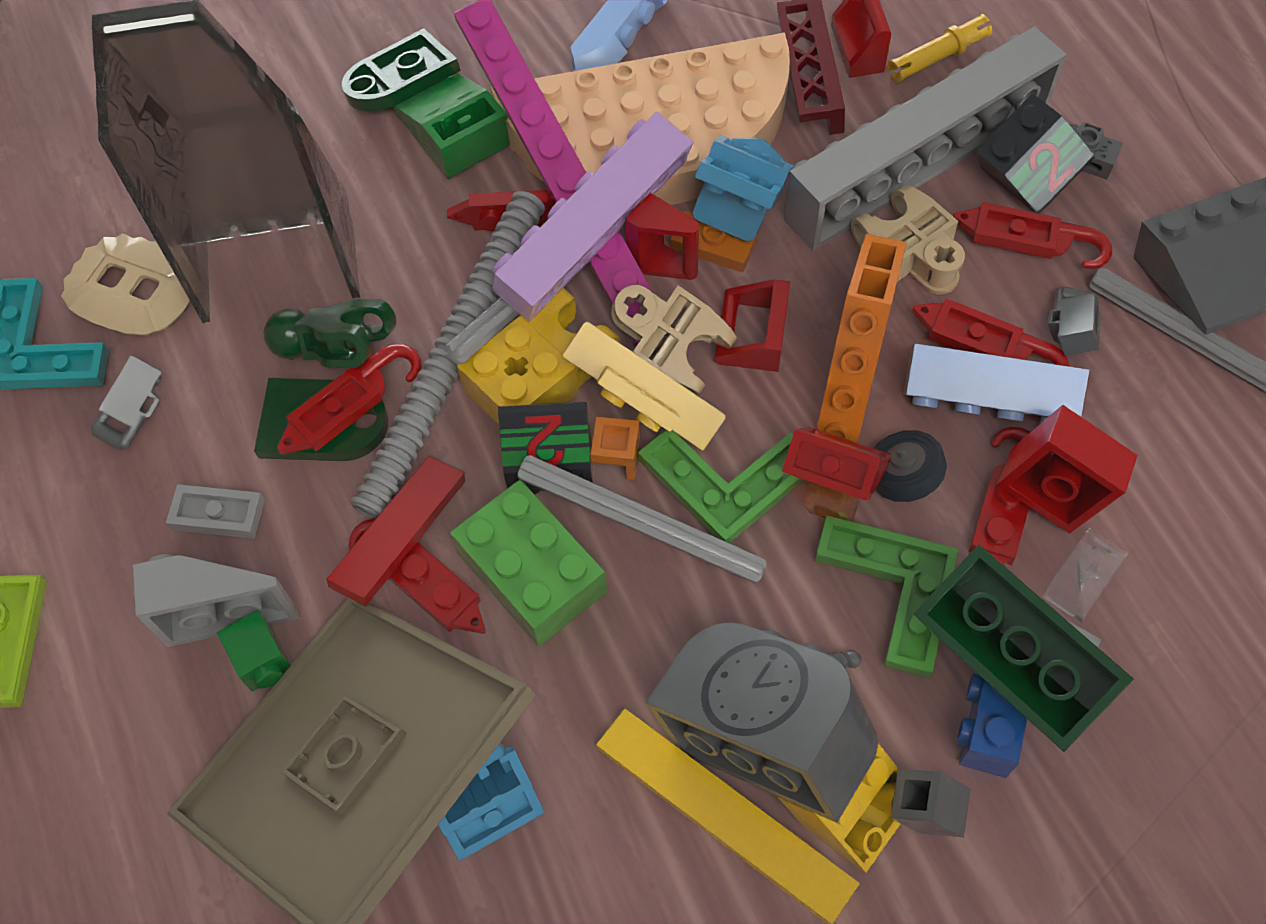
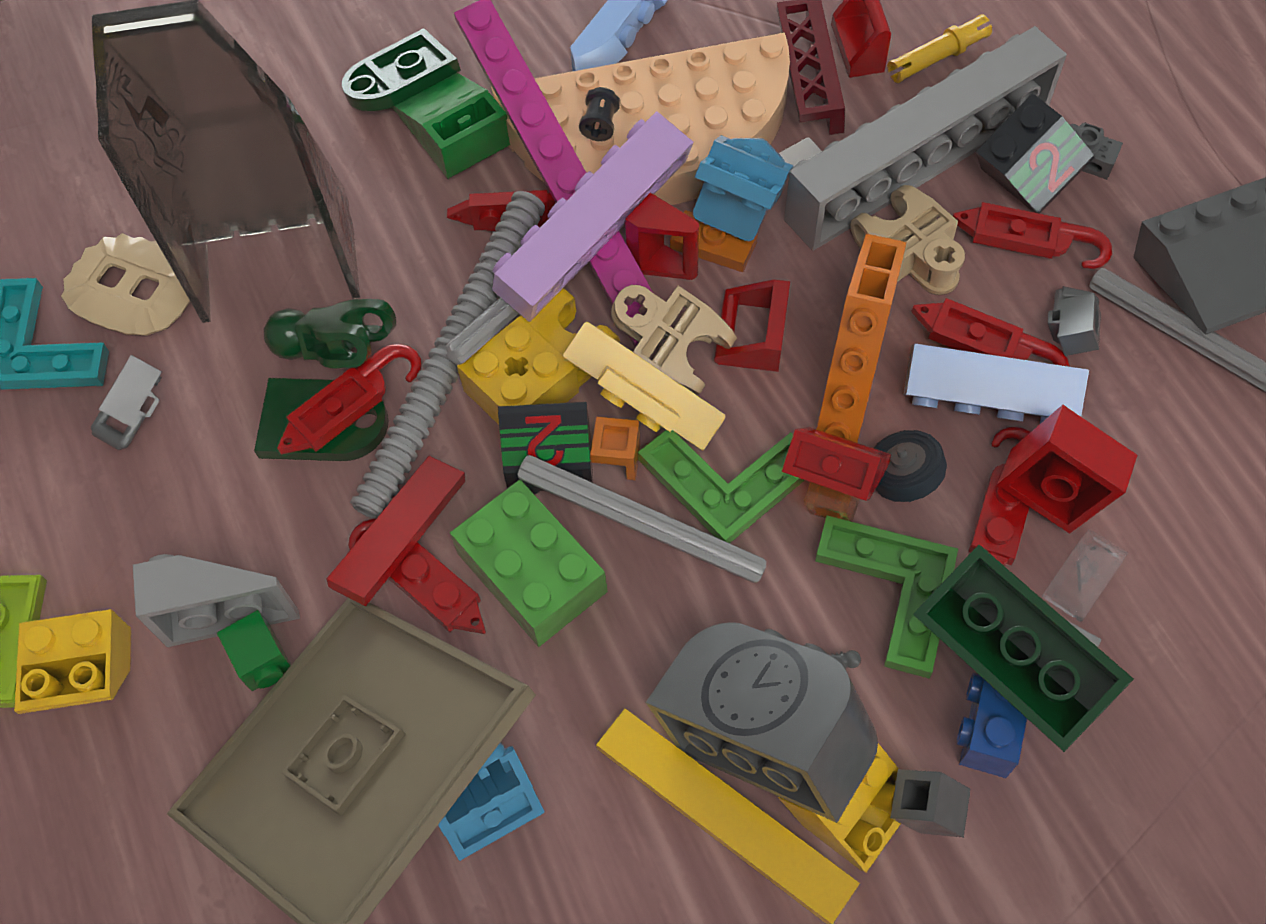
light grey plate [166,484,265,539] -> none
none -> yellow slope [14,609,131,714]
none -> black bush [579,87,620,141]
none -> white sticker [779,137,822,166]

